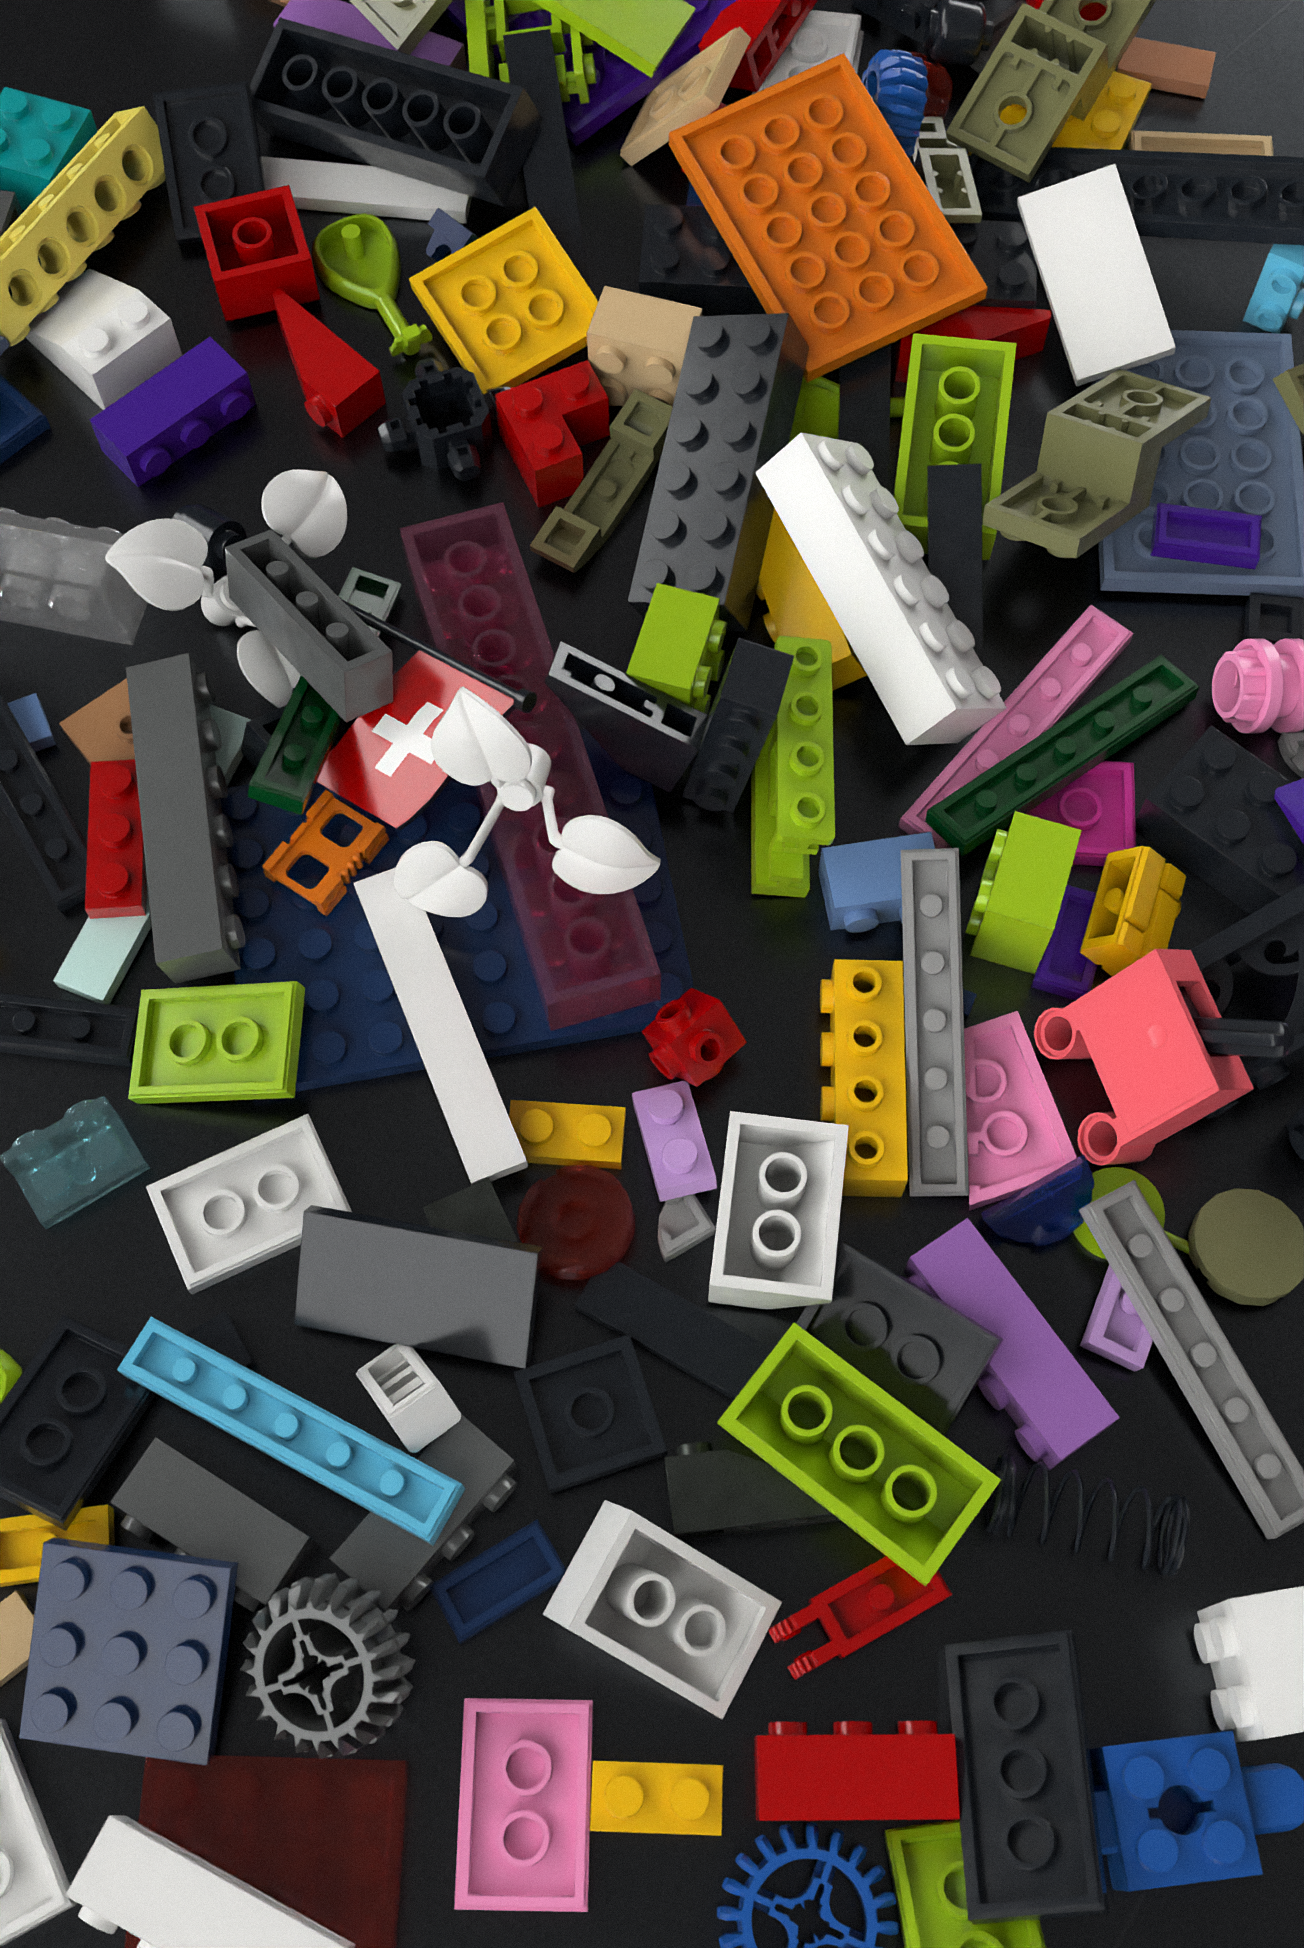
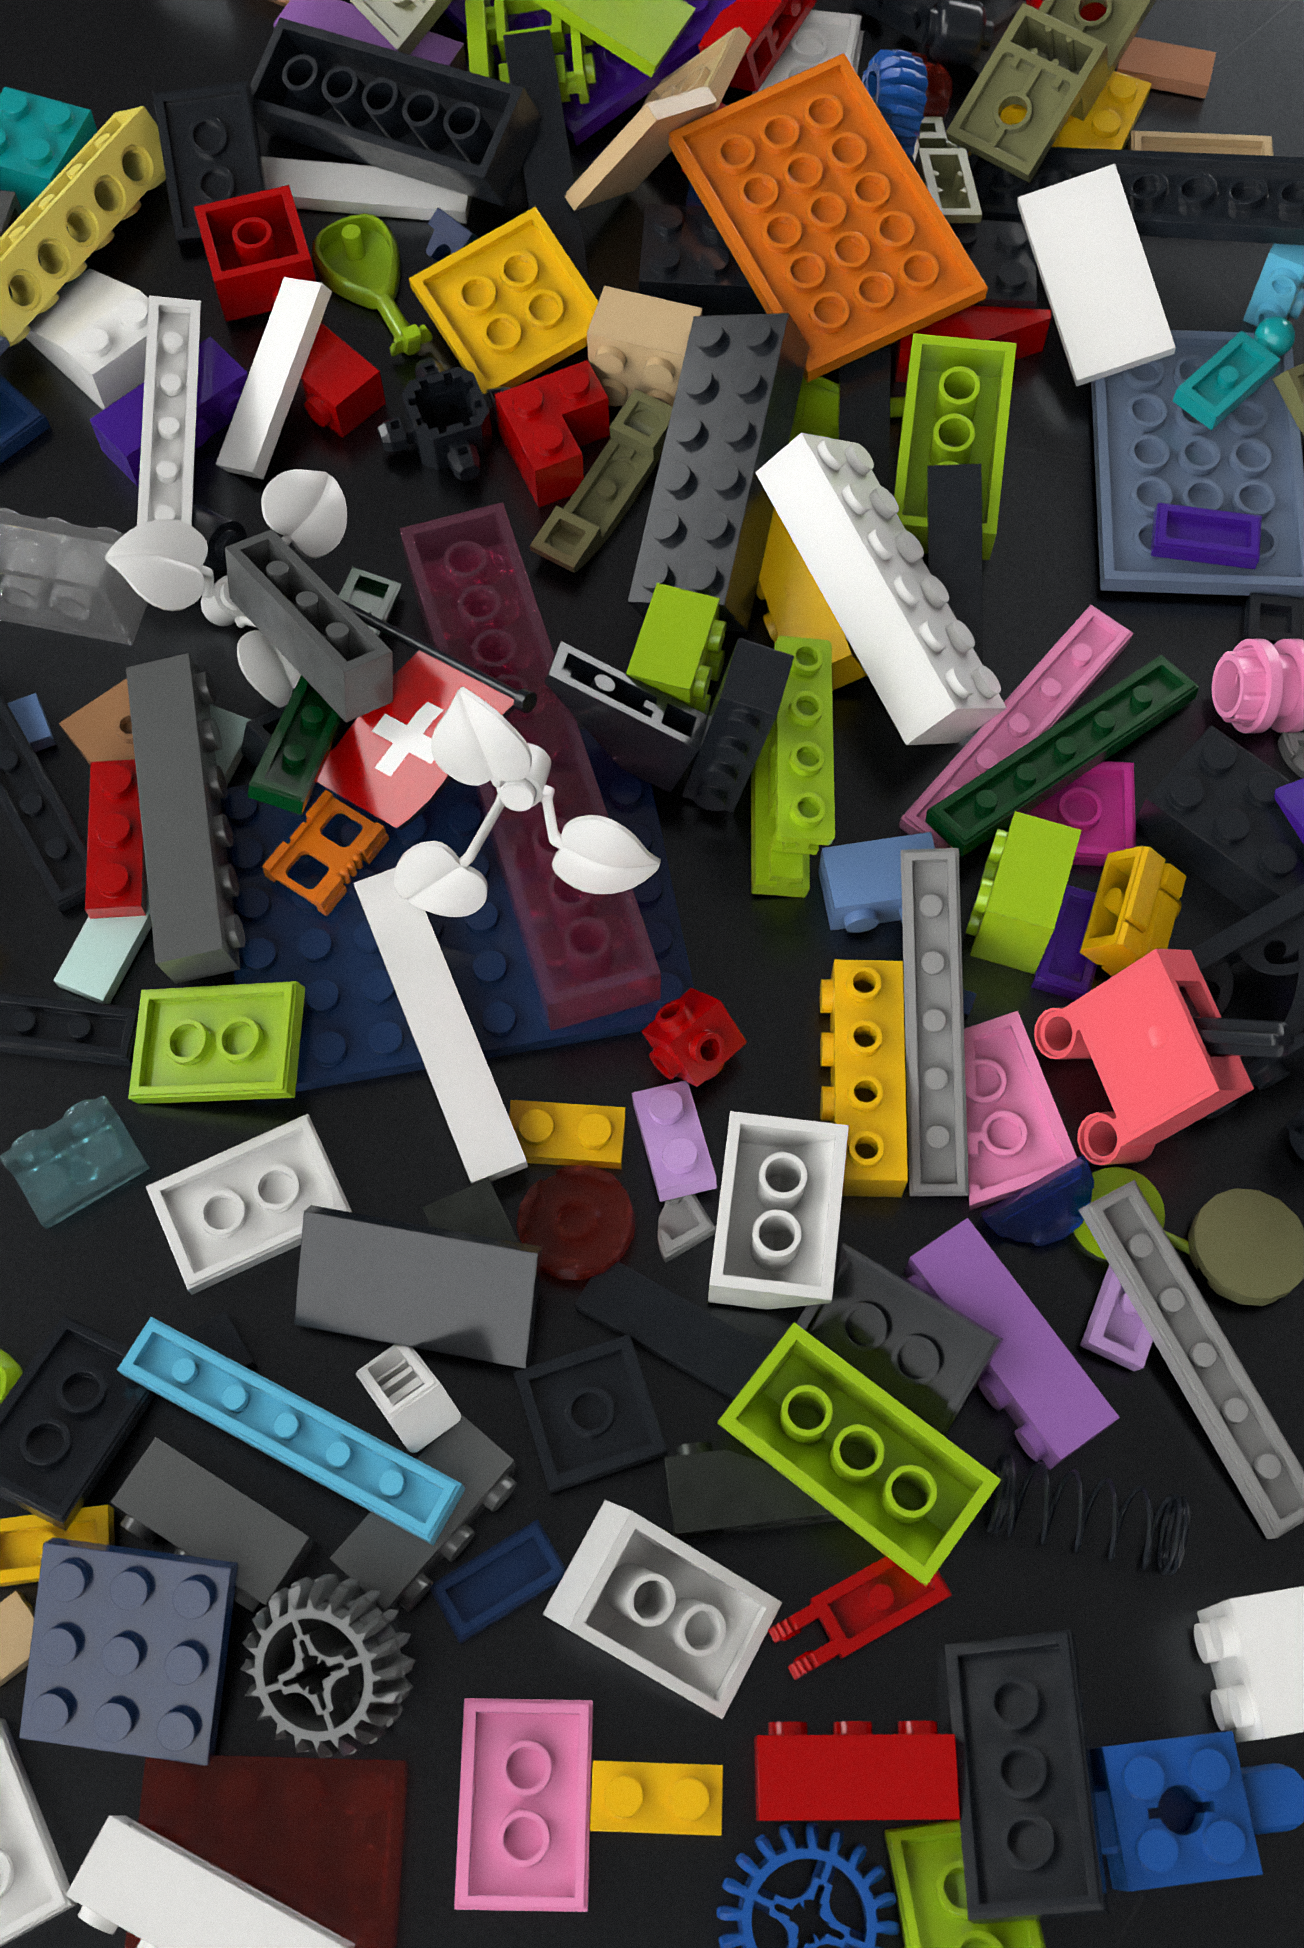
olive bracket [982,369,1212,558] -> none
none -> white plate [137,295,201,526]
none -> white tile [216,277,332,479]
none -> tan tile [565,87,718,211]
none -> teal plate [1173,316,1295,431]

